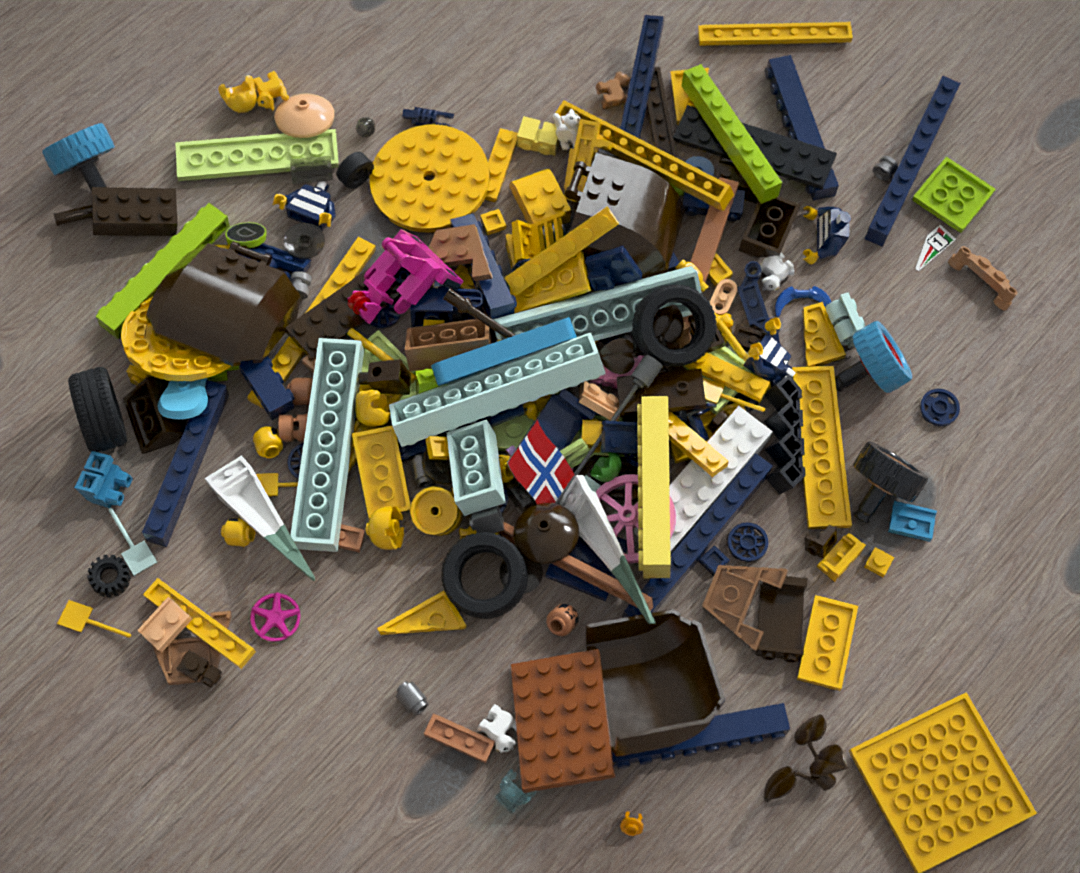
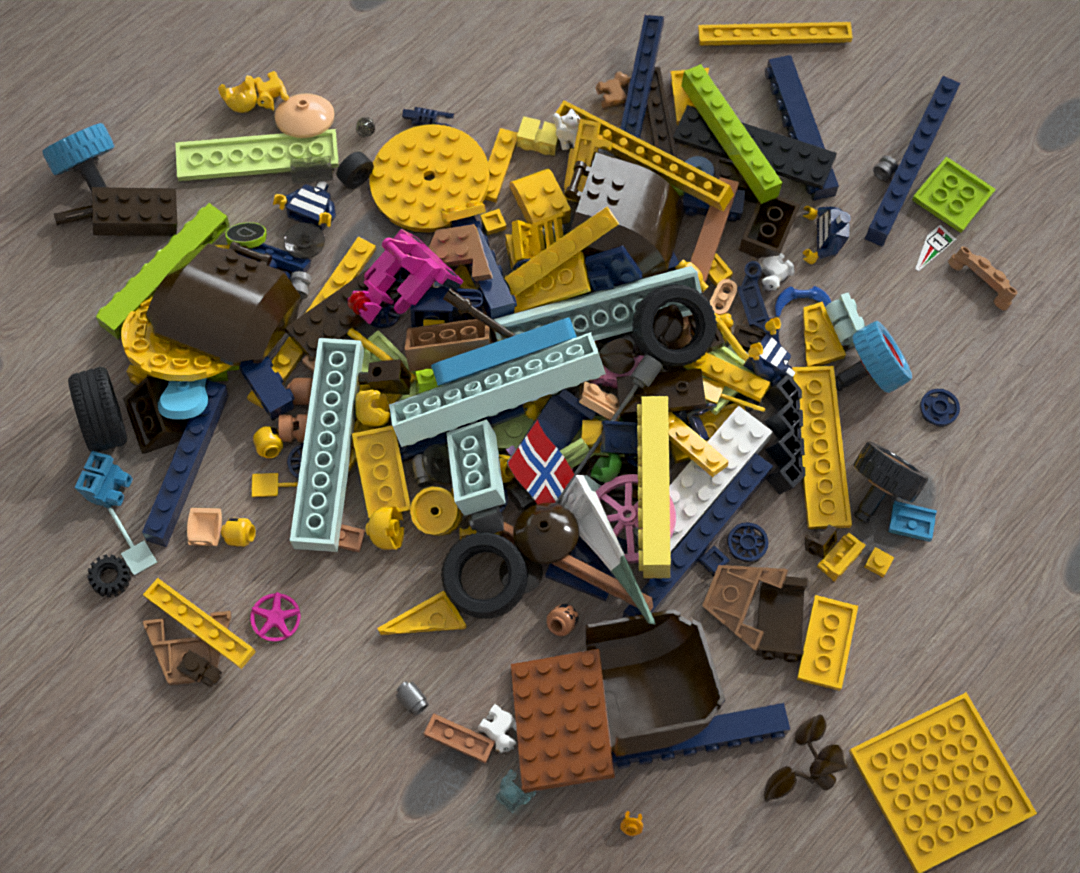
yellow piece [57,600,131,638] -> none
light nougat plate [137,597,193,653] -> none
white plate [205,455,315,581] -> none
yellow plate [425,436,450,460] -> none
dark brown tile [707,410,730,433] -> none
none -> light nougat piece [187,508,222,546]
none -> yellow plate [441,200,486,222]

